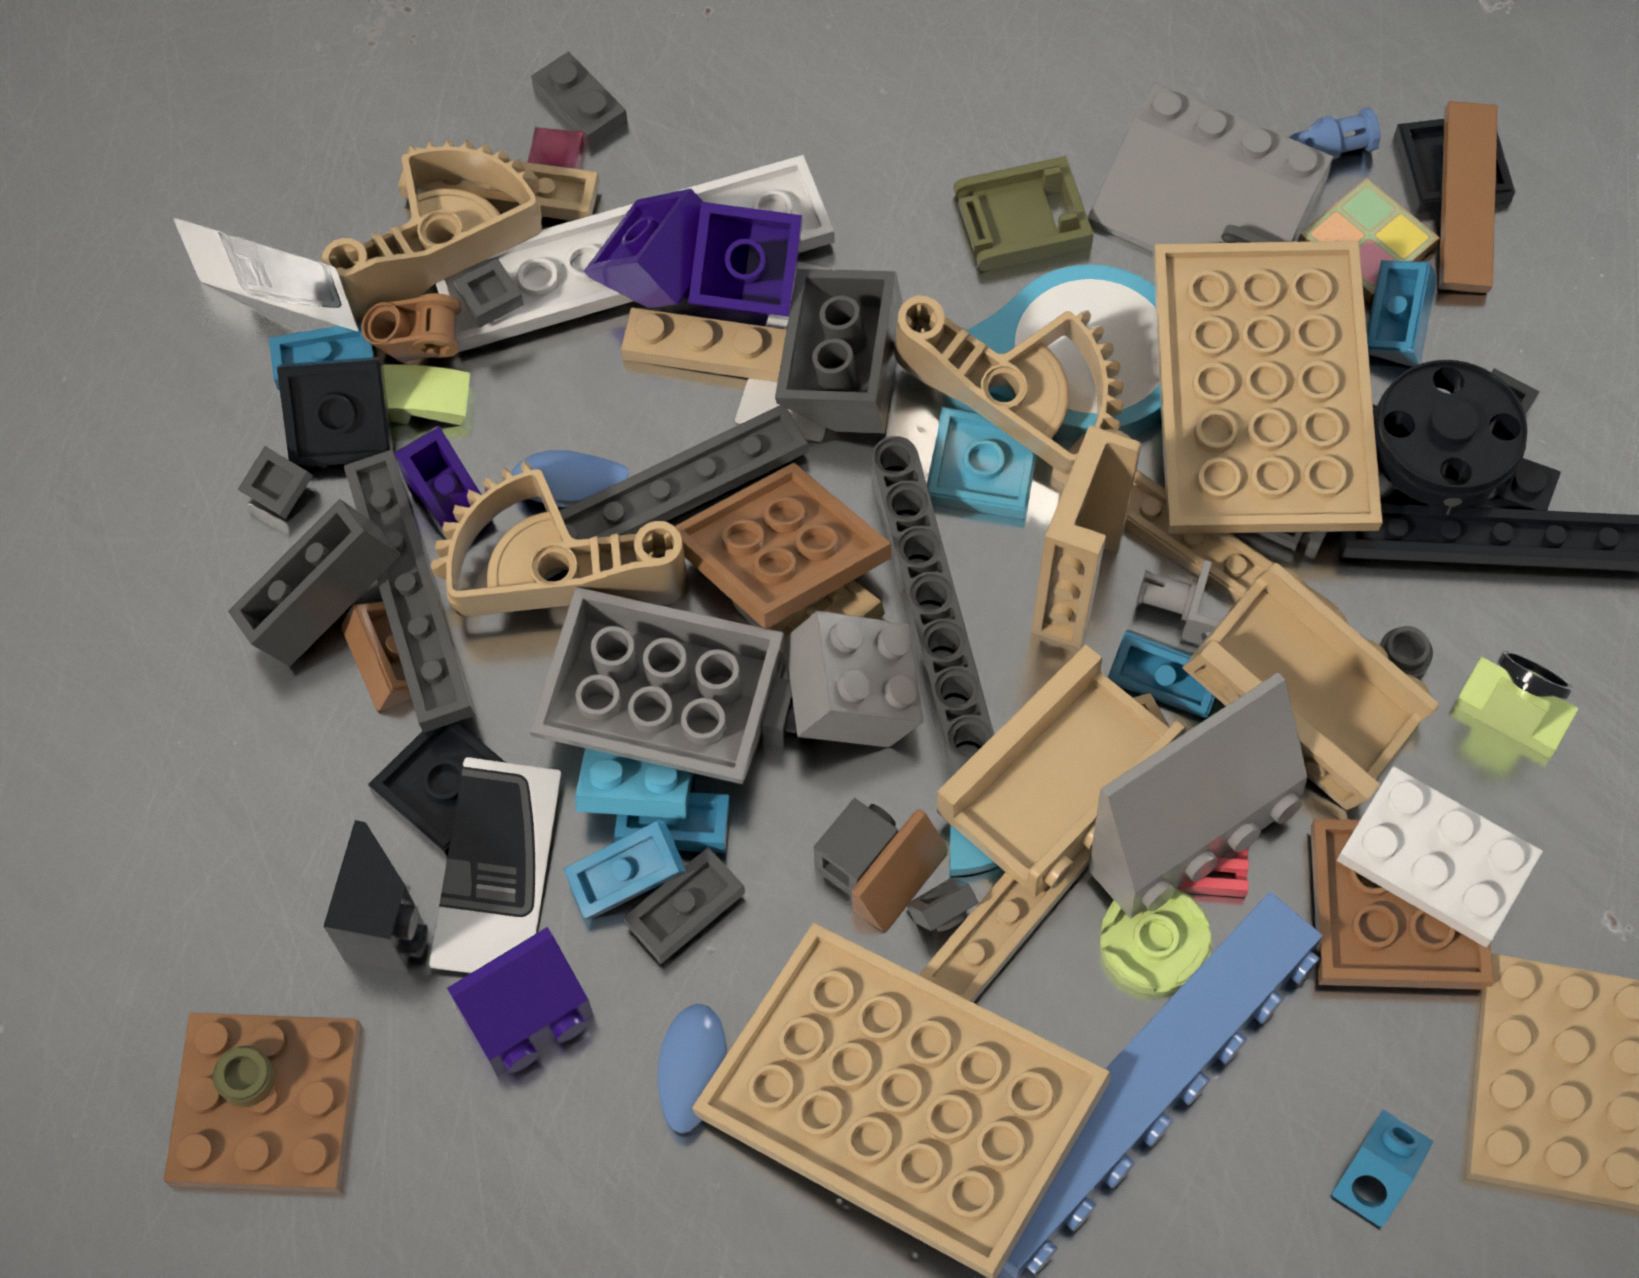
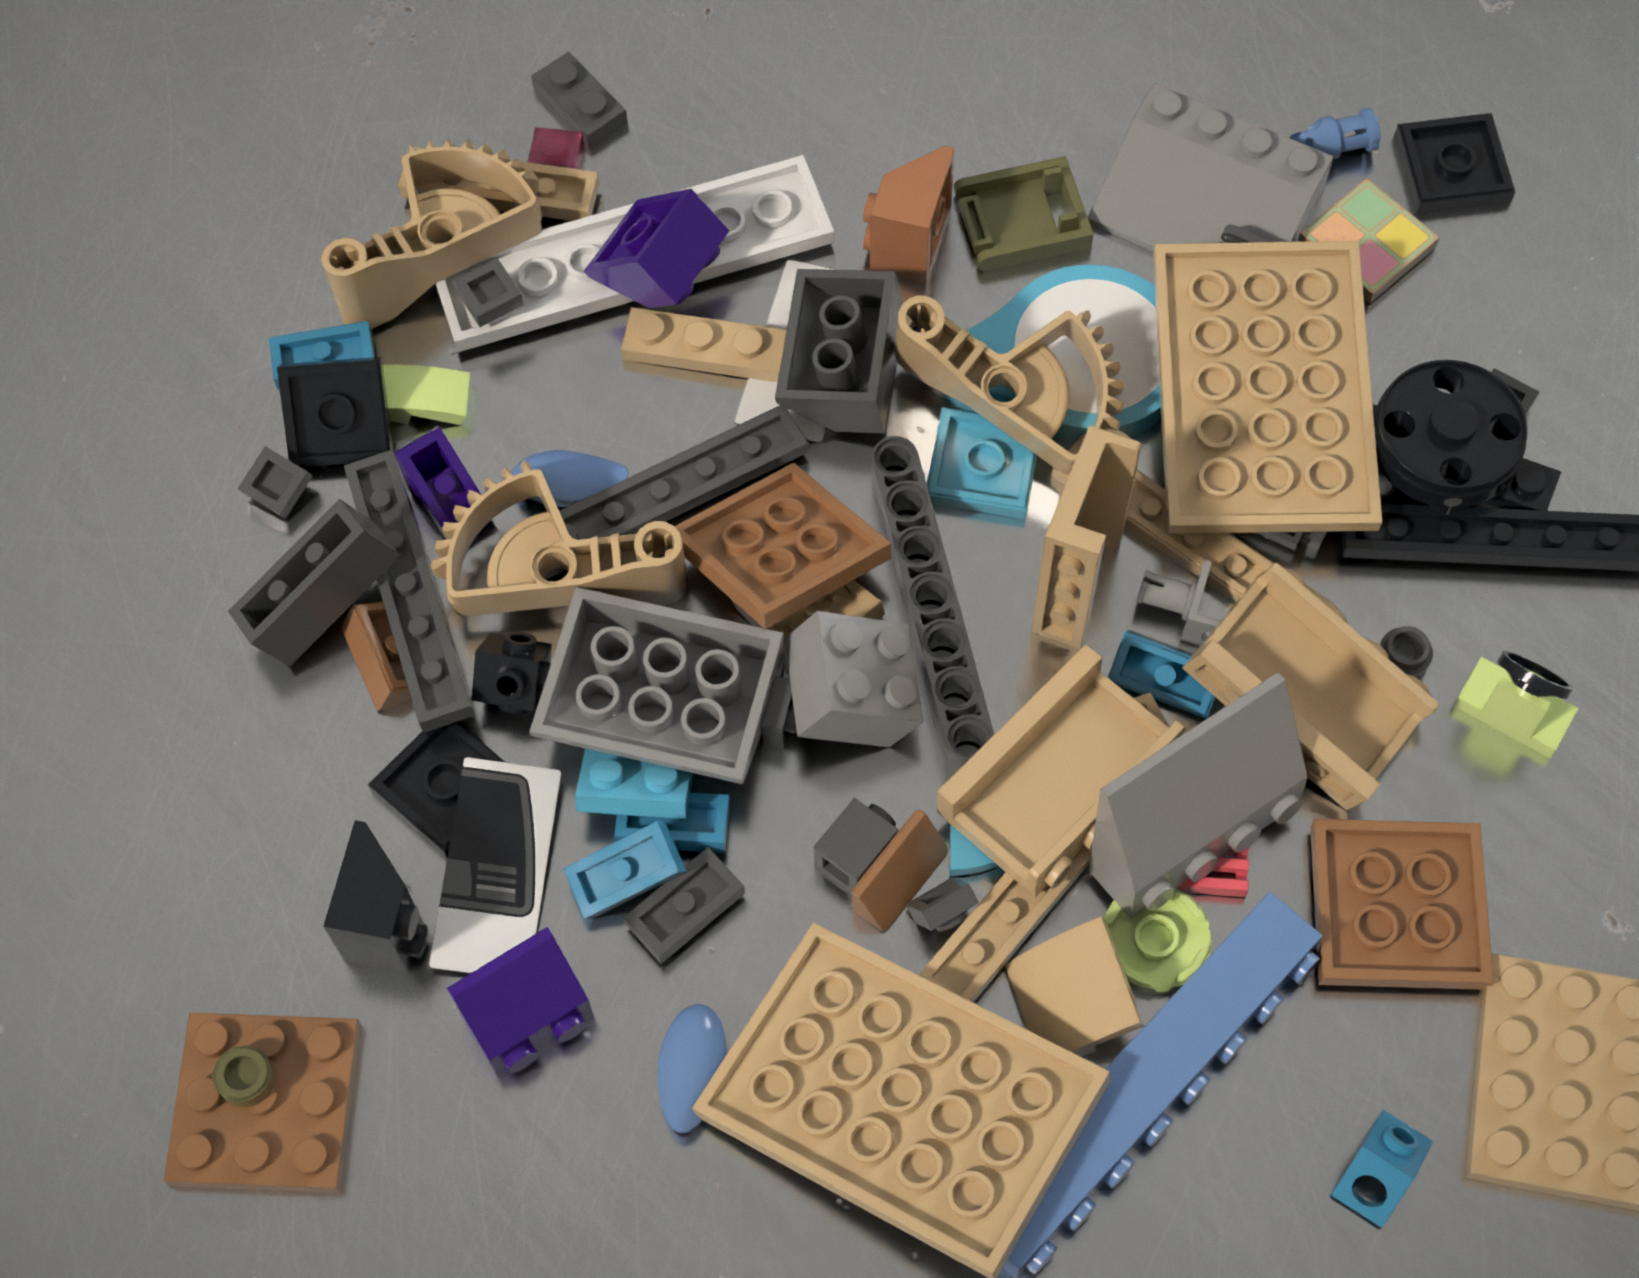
sticker [173,218,359,331] -> none
medium nougat piece [361,293,461,362] -> none
dark purple slope [688,202,803,320] -> none
white plate [1337,766,1543,948] -> none
dark azure slope [1367,260,1436,366] -> none
medium nougat tile [1439,101,1498,293] -> none
none -> black brick [471,632,552,714]
none -> nougat slope [863,146,955,284]
none -> tan slope [1005,916,1144,1057]

